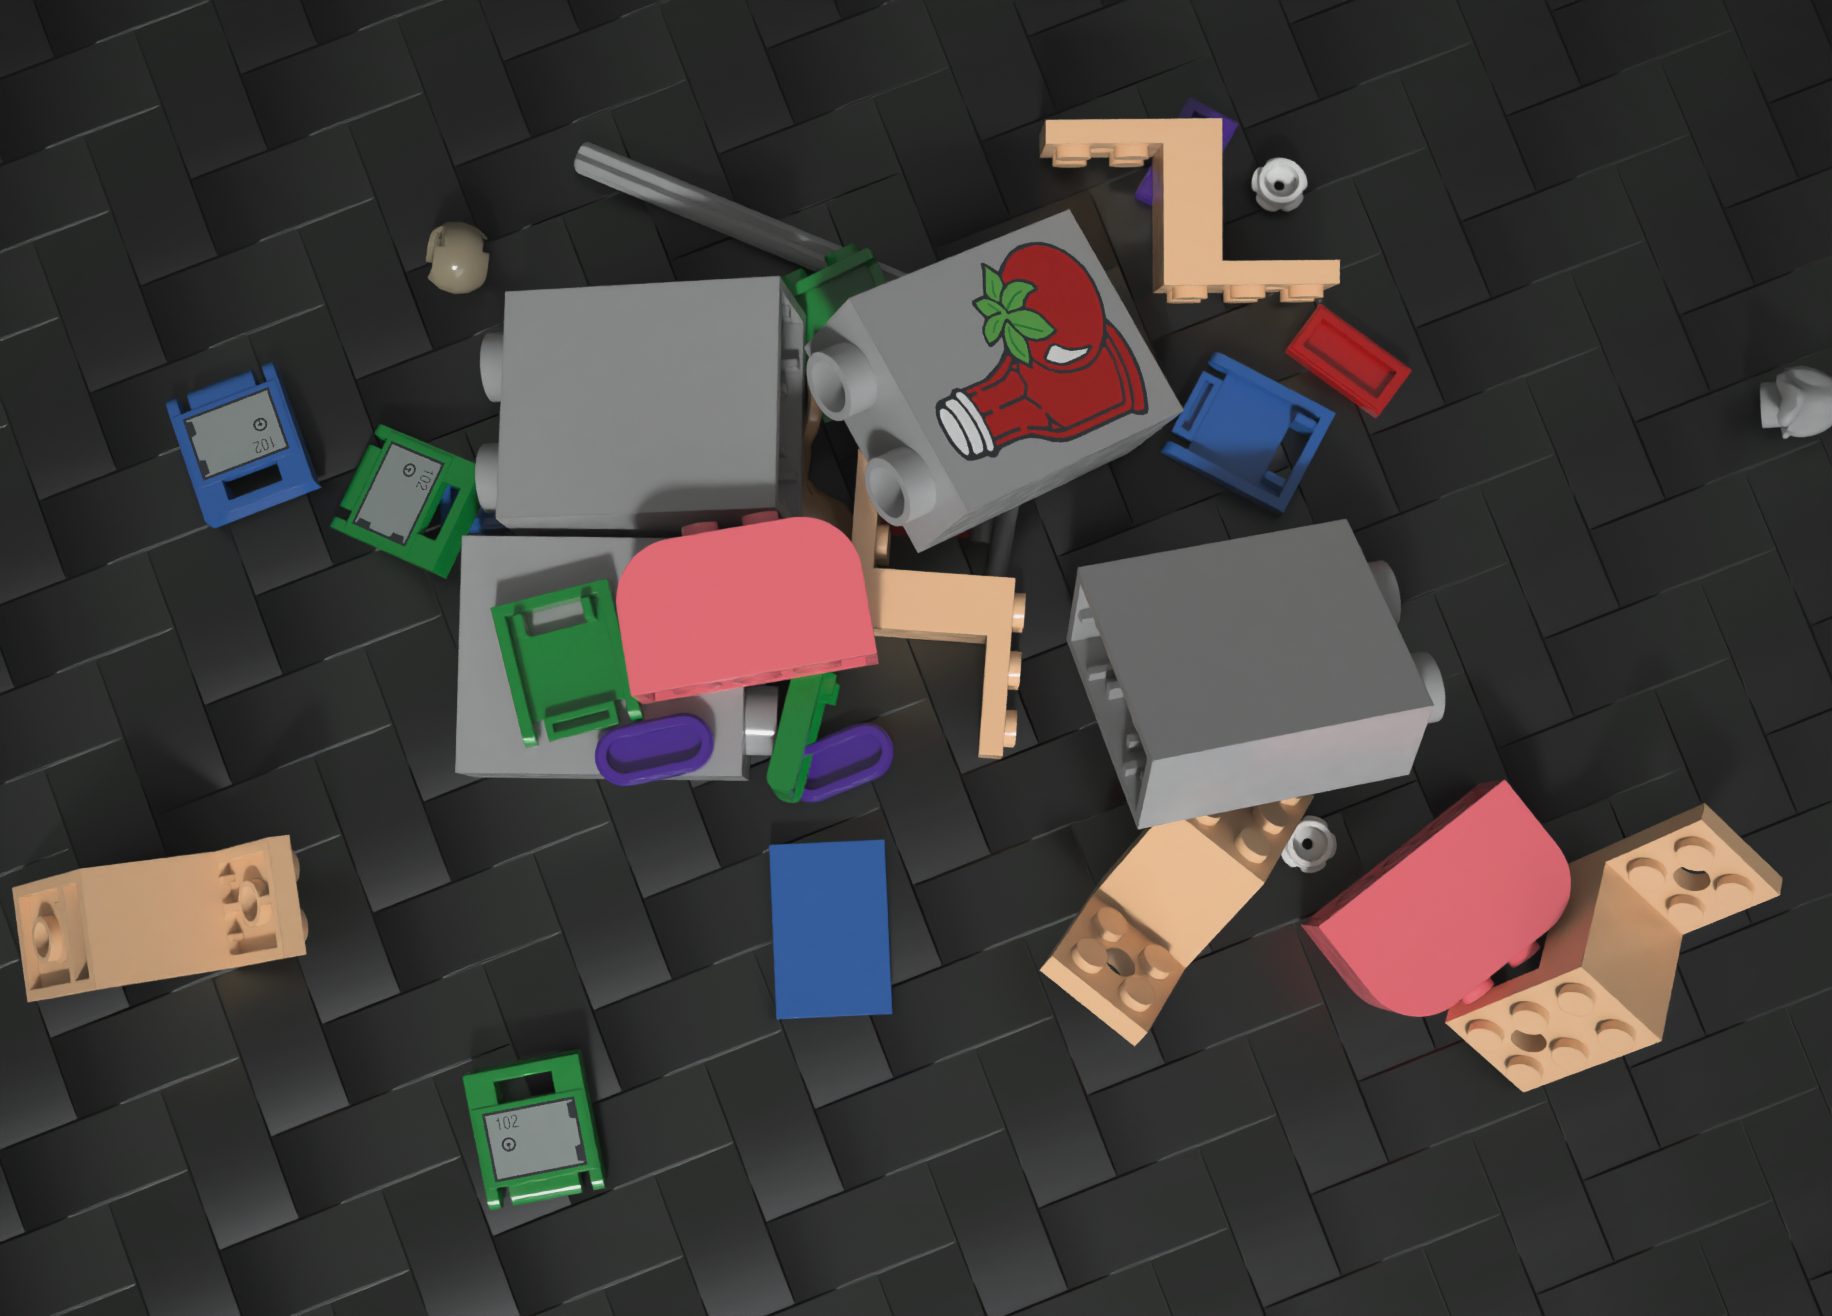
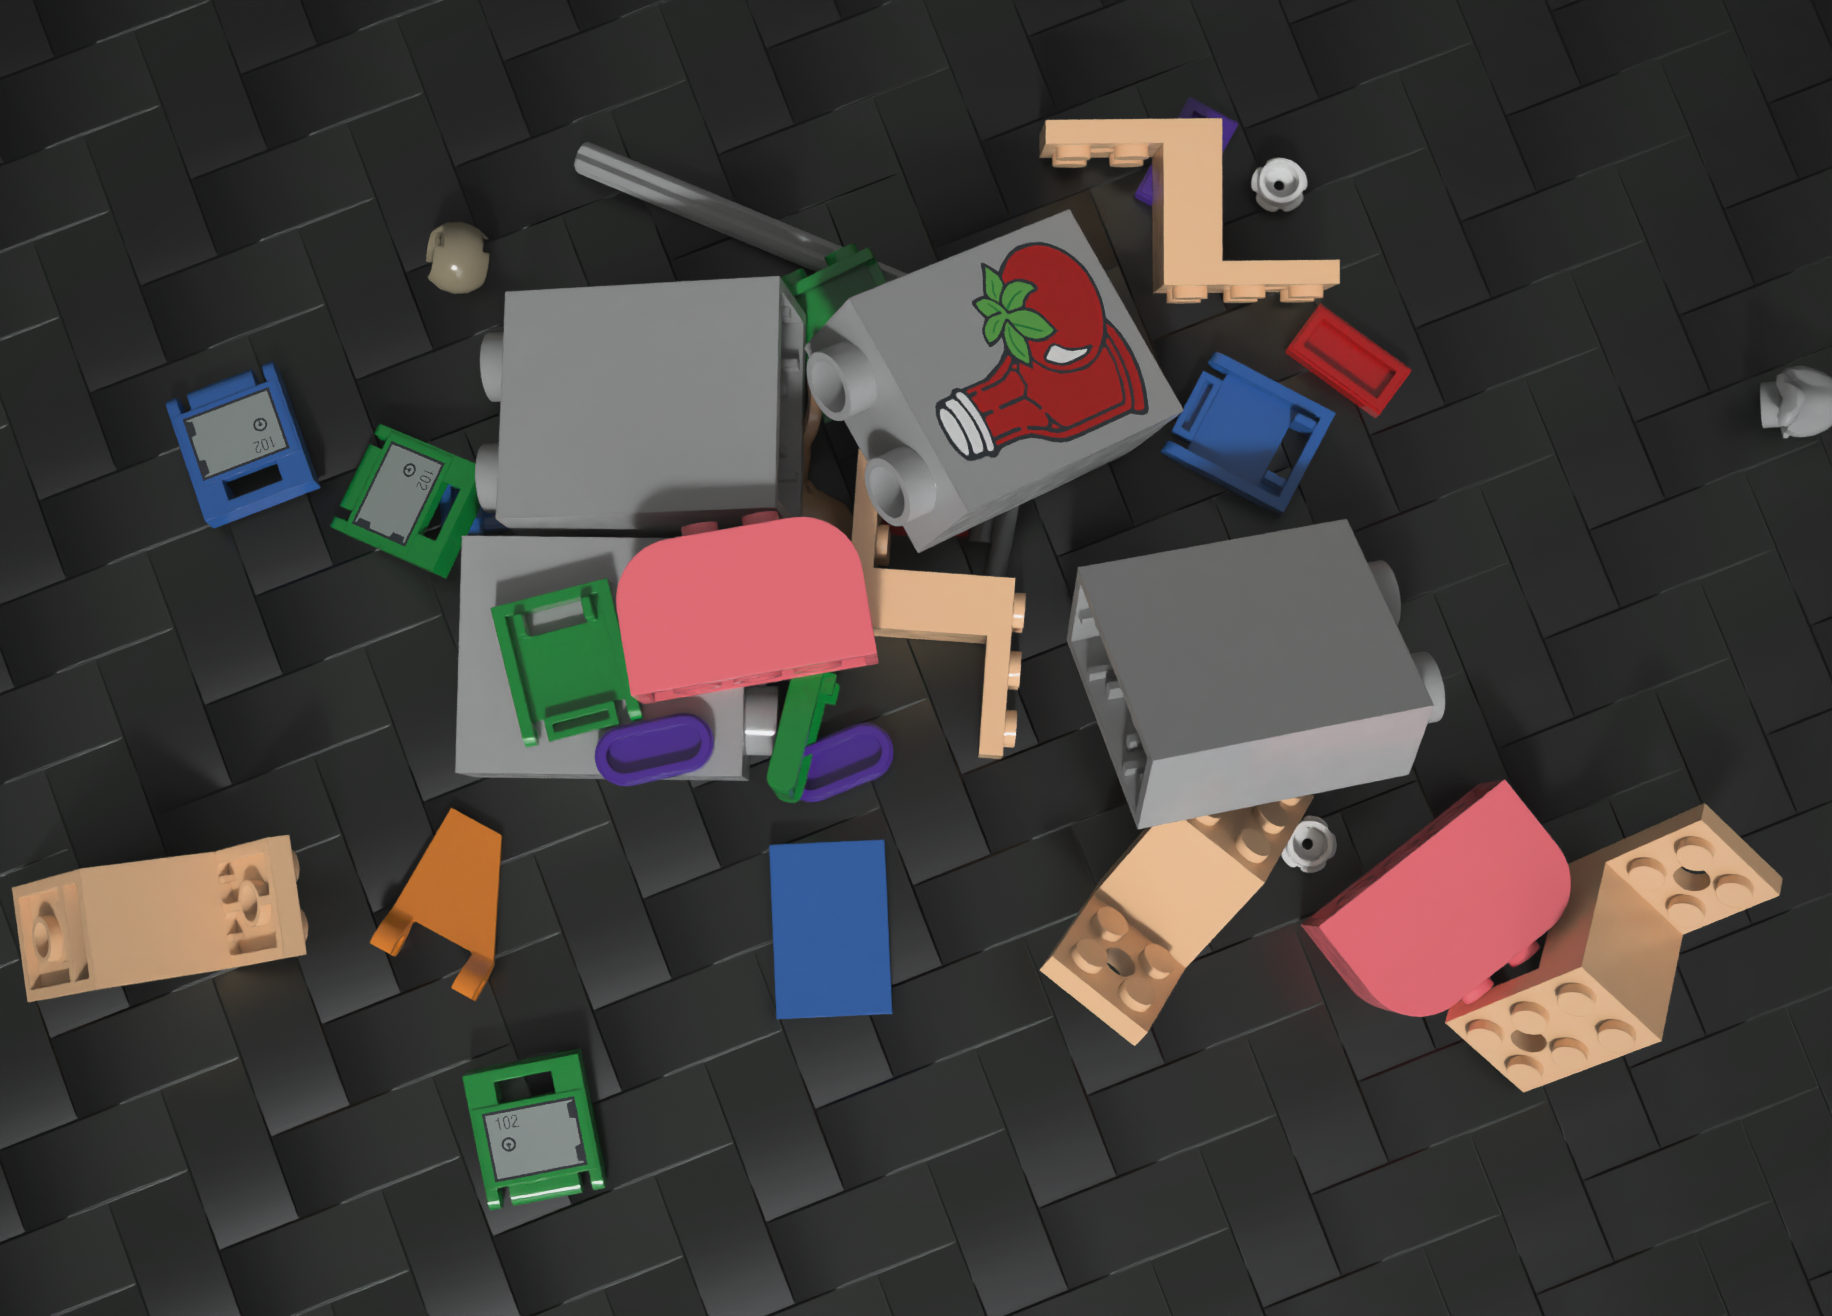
none -> orange flag [370,808,503,1001]

